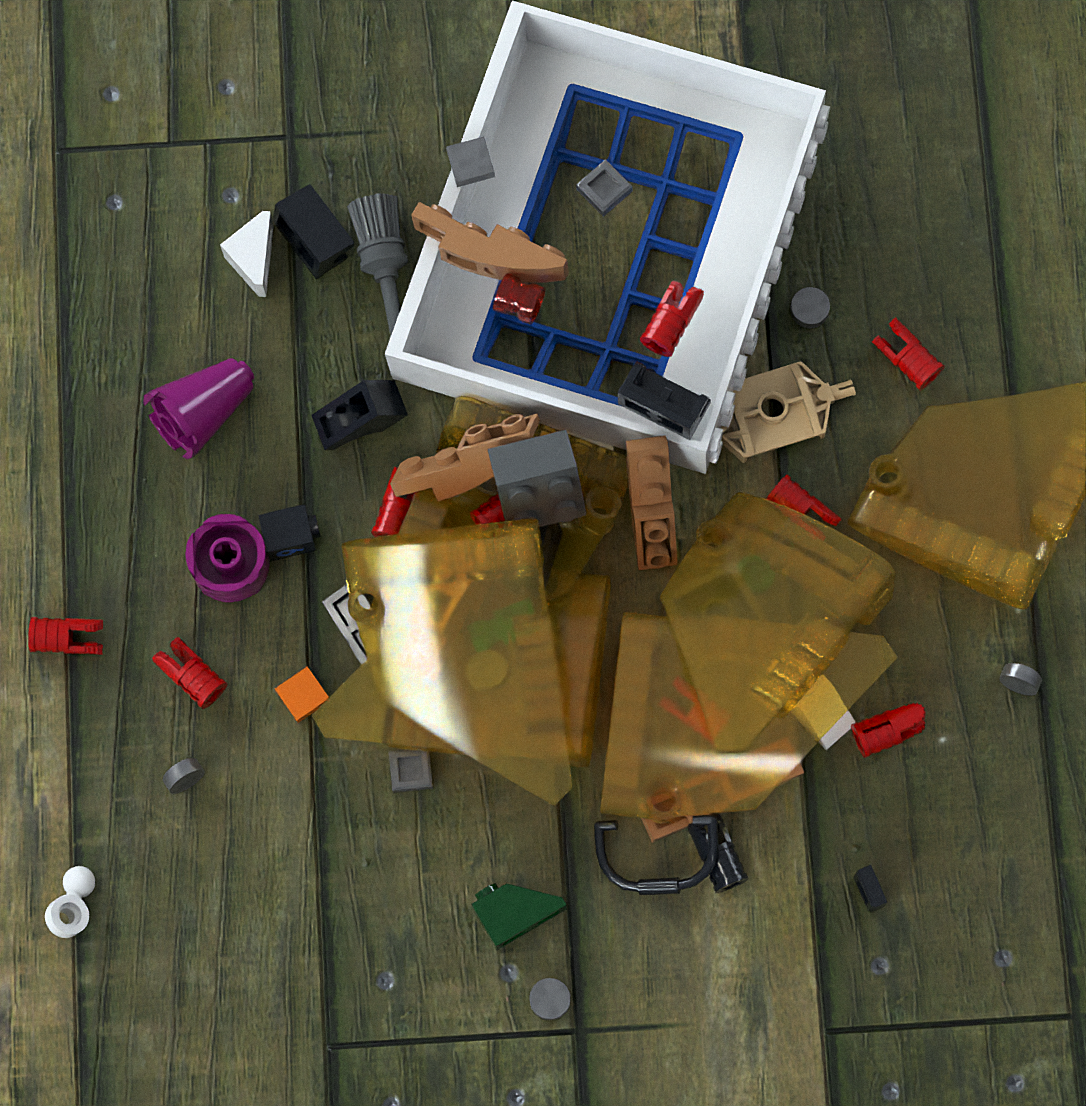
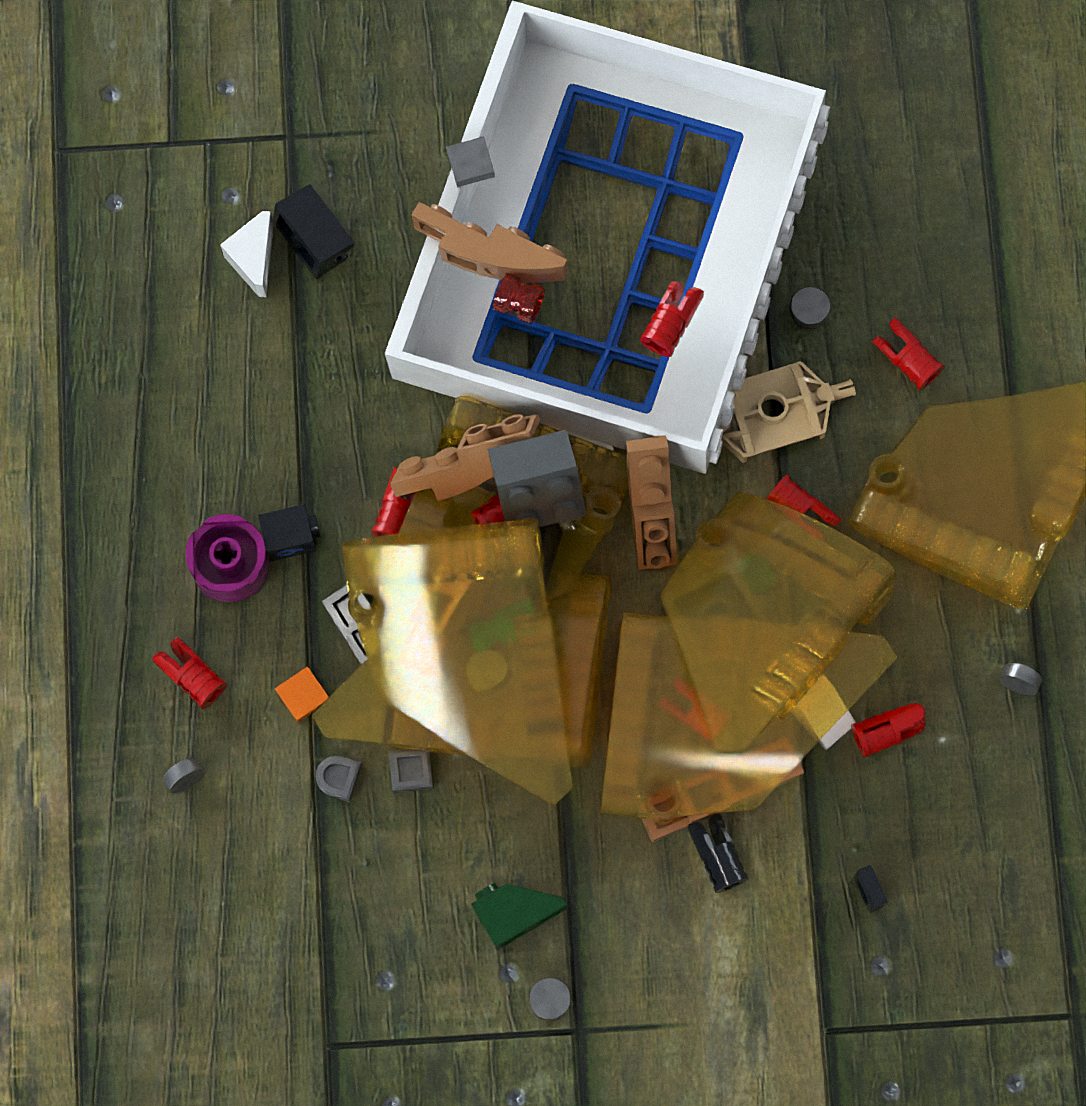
red hinge [28,617,103,655] -> none
white plate [45,866,95,938] -> none
magenta cone [143,358,254,459] -> none
black arch [311,380,408,450] -> none
dark grey piece [347,193,408,336] -> none
flat silver tile [576,159,633,217] -> none
black piece [594,815,719,895] -> none
black hinge [618,361,711,440] -> none
none -> flat silver tile [316,756,362,802]

